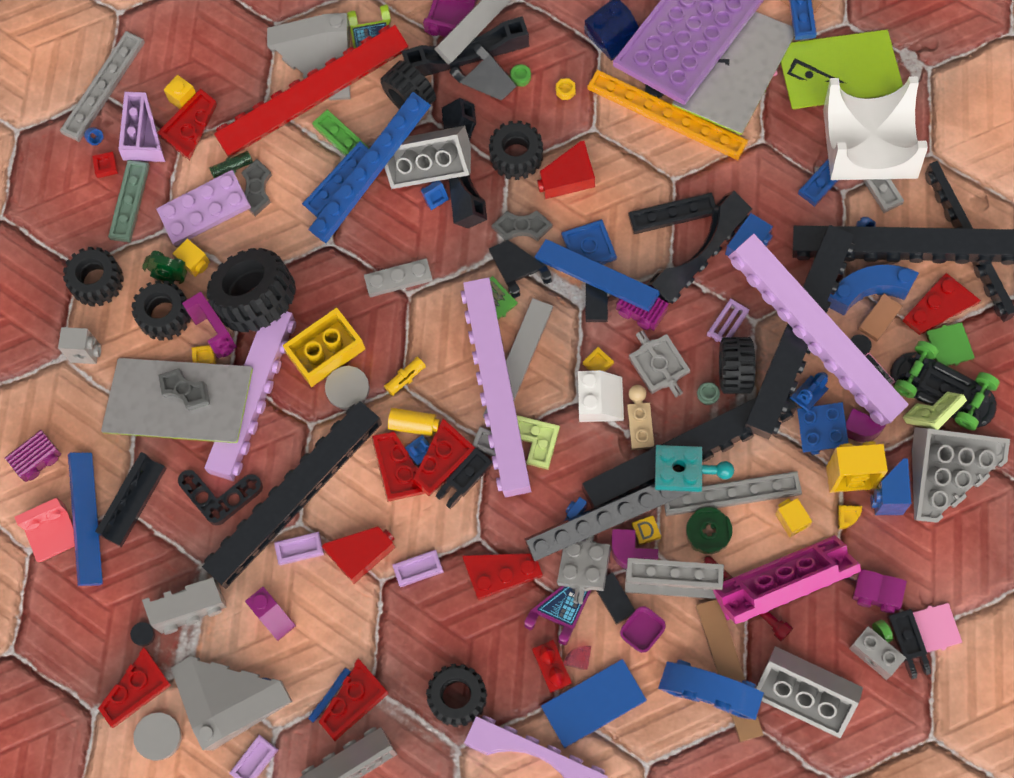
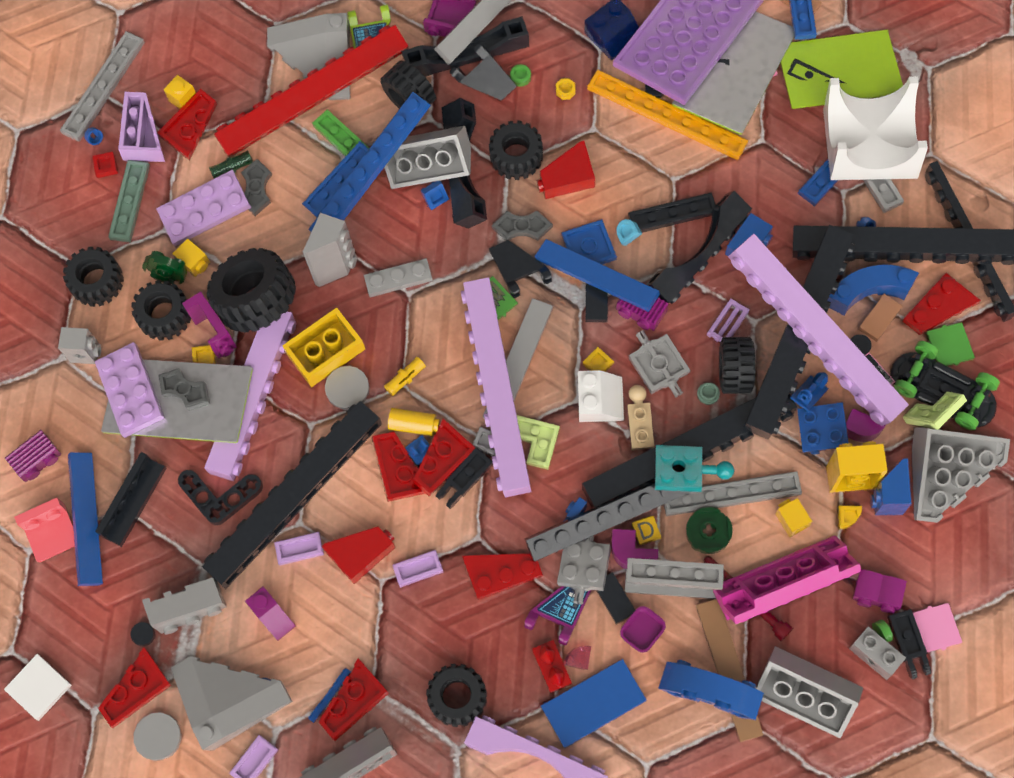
none -> white tile [4,654,71,721]
none -> lavender plate [95,342,164,438]
none -> light grey slope [303,213,357,287]
none -> medium azure tile [616,219,642,246]

